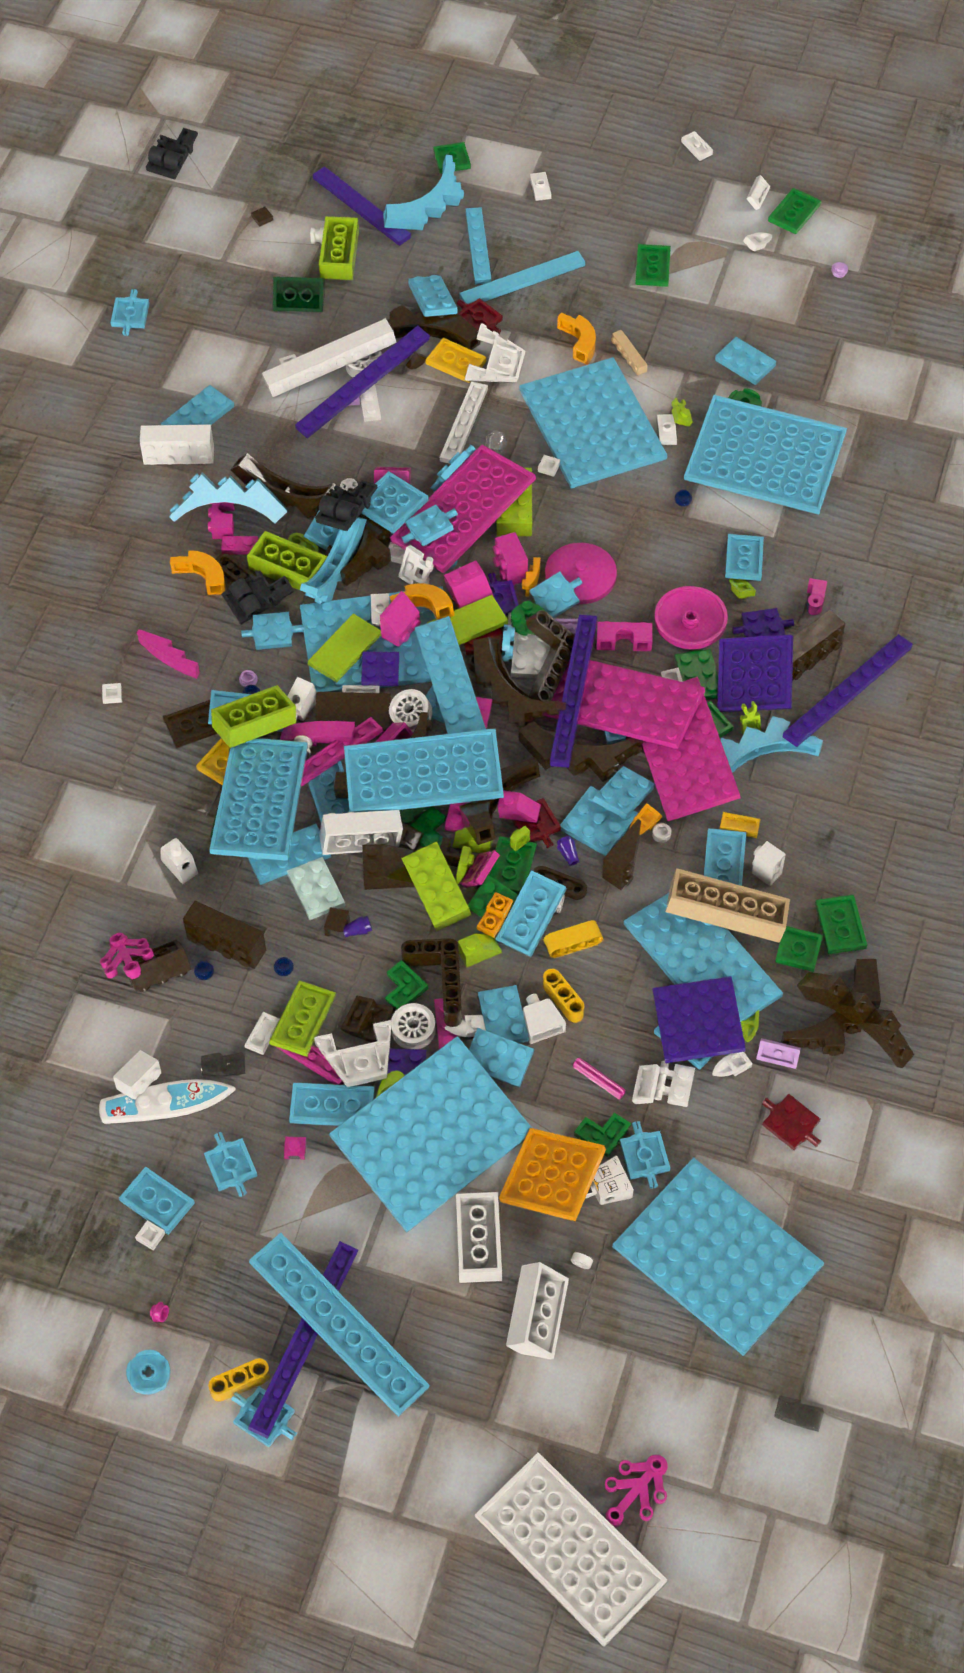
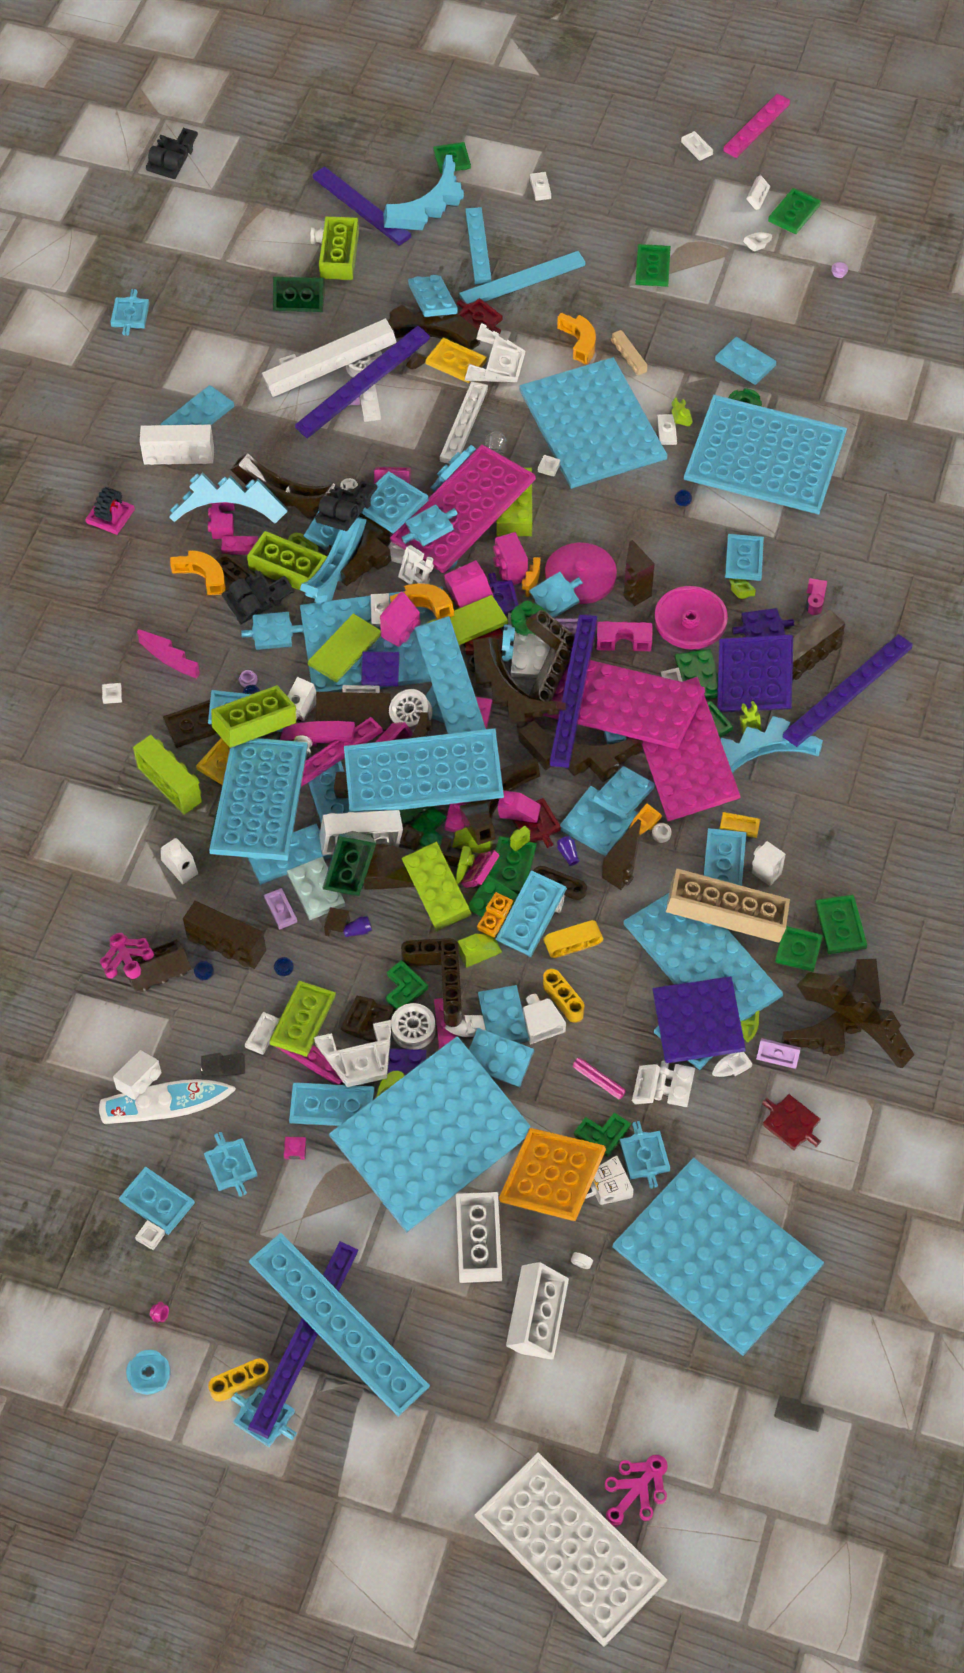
dark brown tile [251,207,273,227] -> none
none -> plate [86,487,135,535]
none -> lime brick [133,735,202,815]
none -> lavender plate [264,888,297,930]
none -> dark green slope [322,831,376,896]
none -> dark brown slope [623,540,655,607]
none -> dark pink plate [723,93,790,158]

